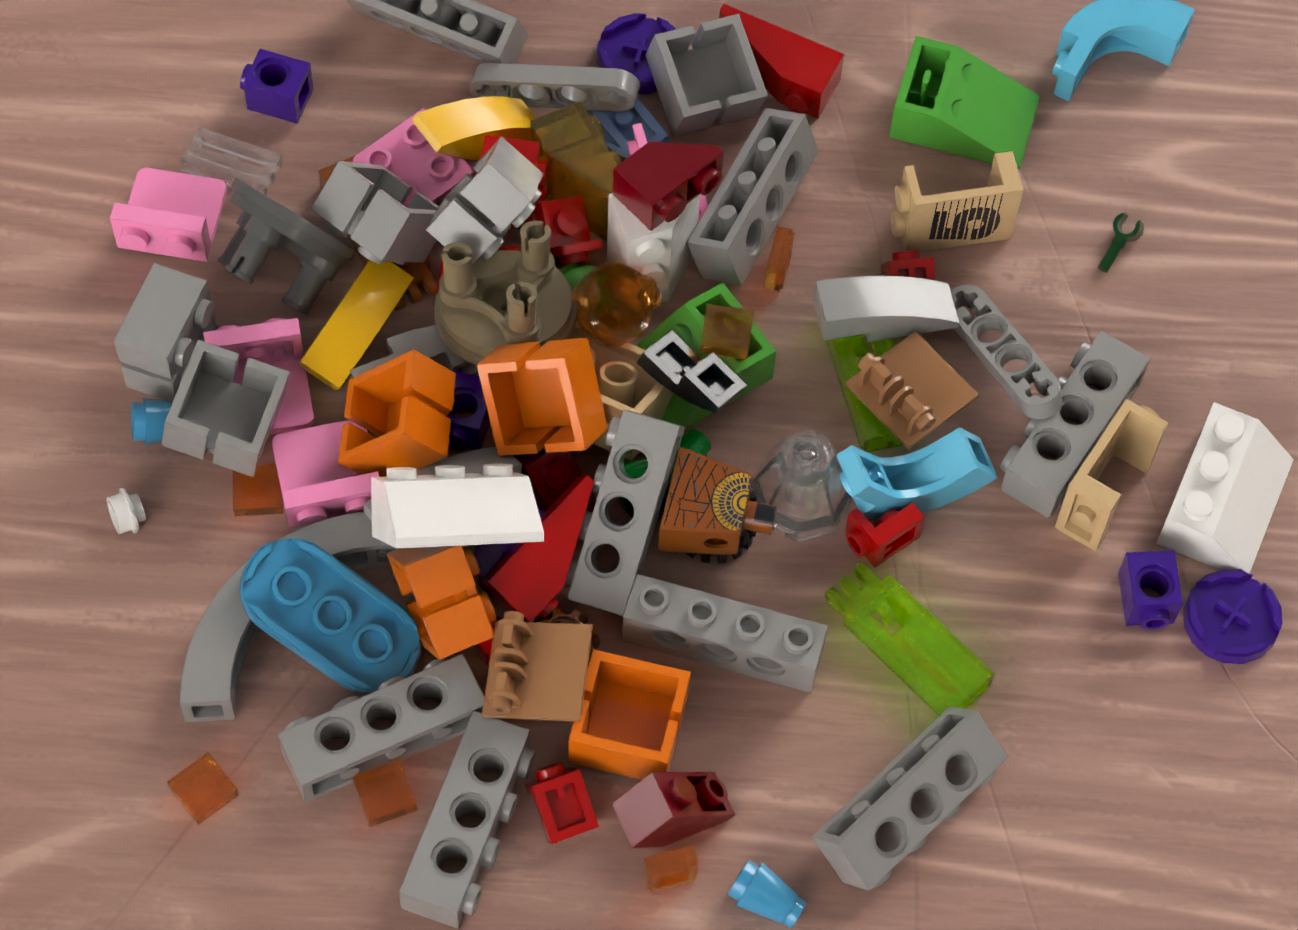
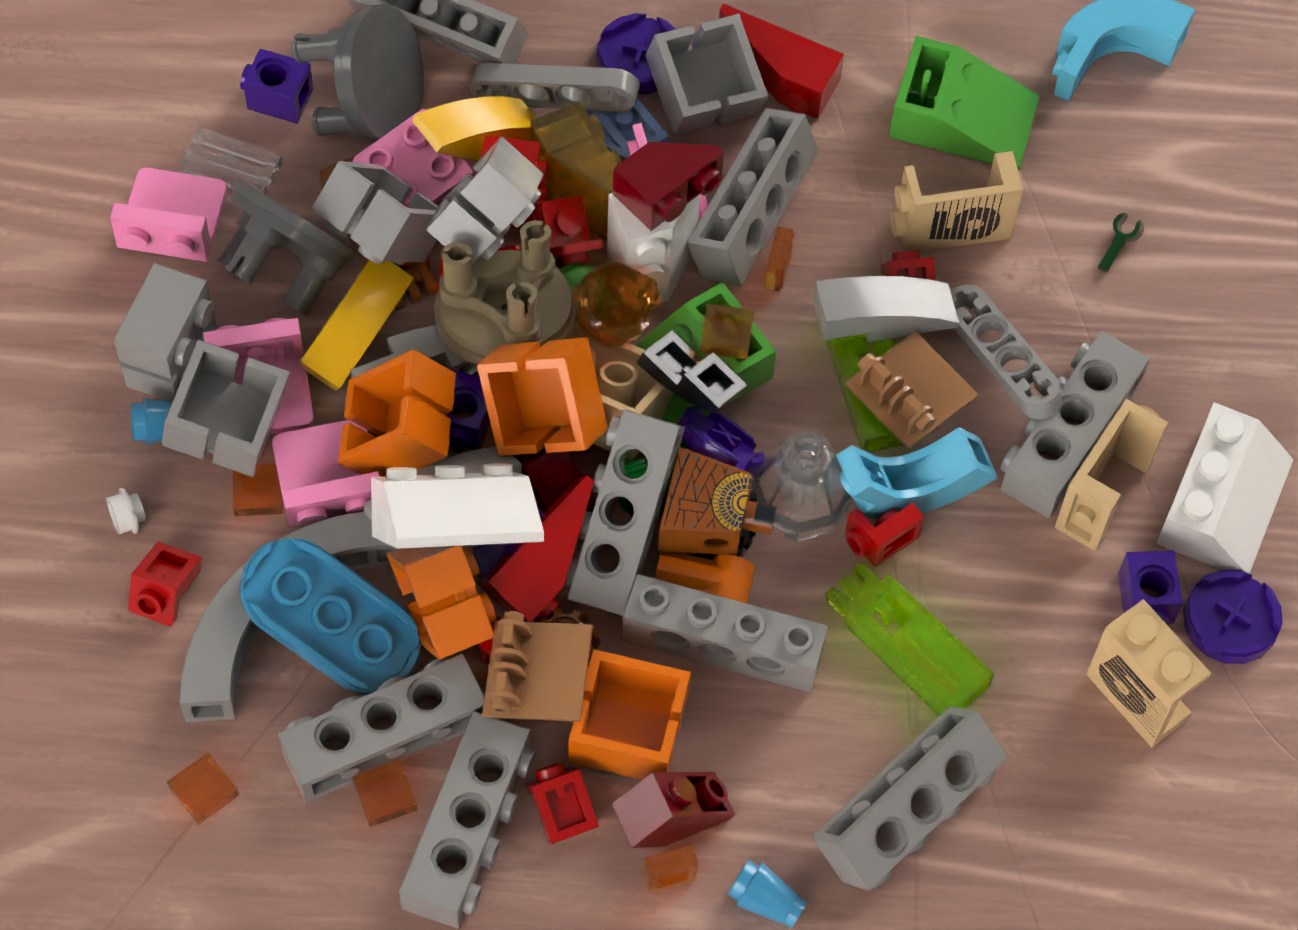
none -> red bracket [128,541,202,626]
none -> dark grey piece [292,4,424,141]
none -> orange piece [655,551,756,604]
none -> dark purple tile [677,406,765,478]
none -> tan panel [1086,599,1212,747]

